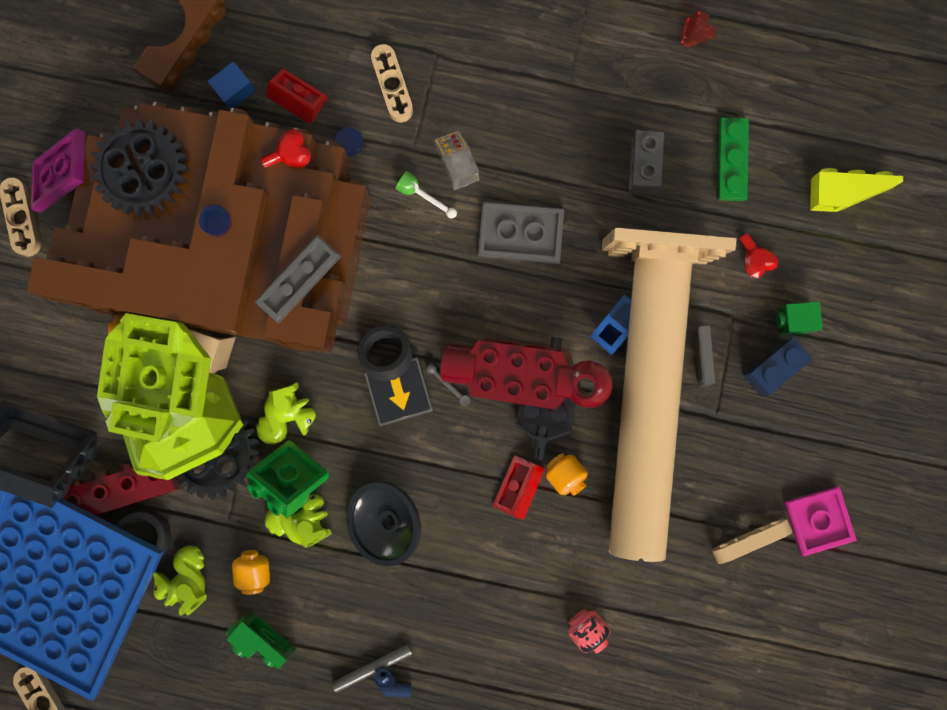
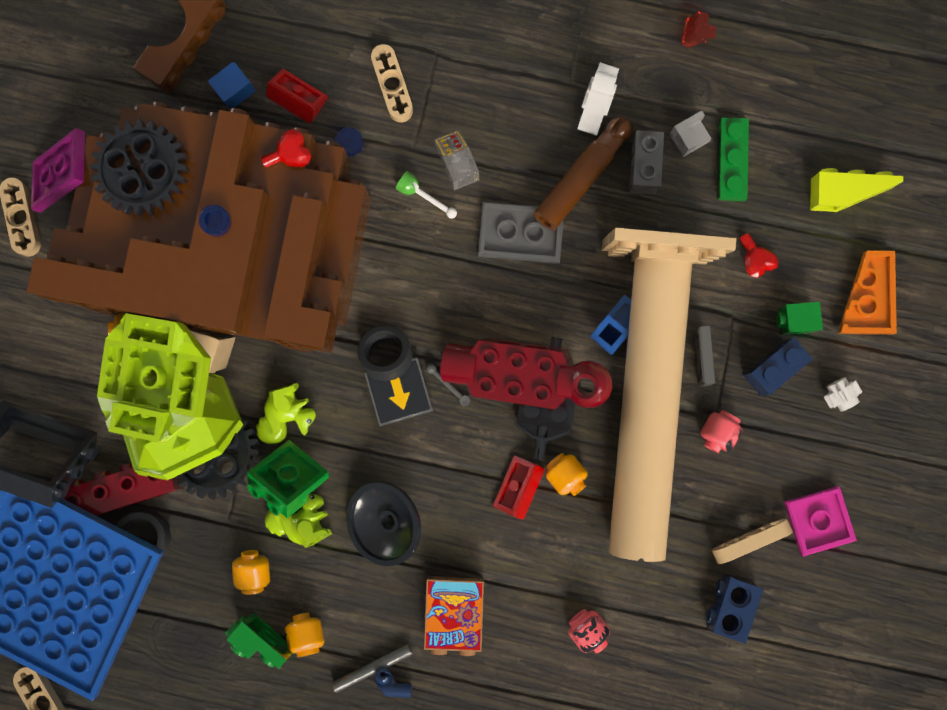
lime animal [153,545,207,616] -> none
dark grey tile [255,235,341,323] -> none
none -> light orange head [285,613,325,657]
none -> brick [424,576,484,656]
none -> reddish brown piece [533,116,633,231]
none -> white piece [577,62,619,136]
none -> light grey panel [670,111,711,157]
none -> coral head [700,410,743,453]
none -> dark blue brick [706,574,763,644]
none -> white gear [824,377,862,412]
none -> orange wing [837,251,897,335]

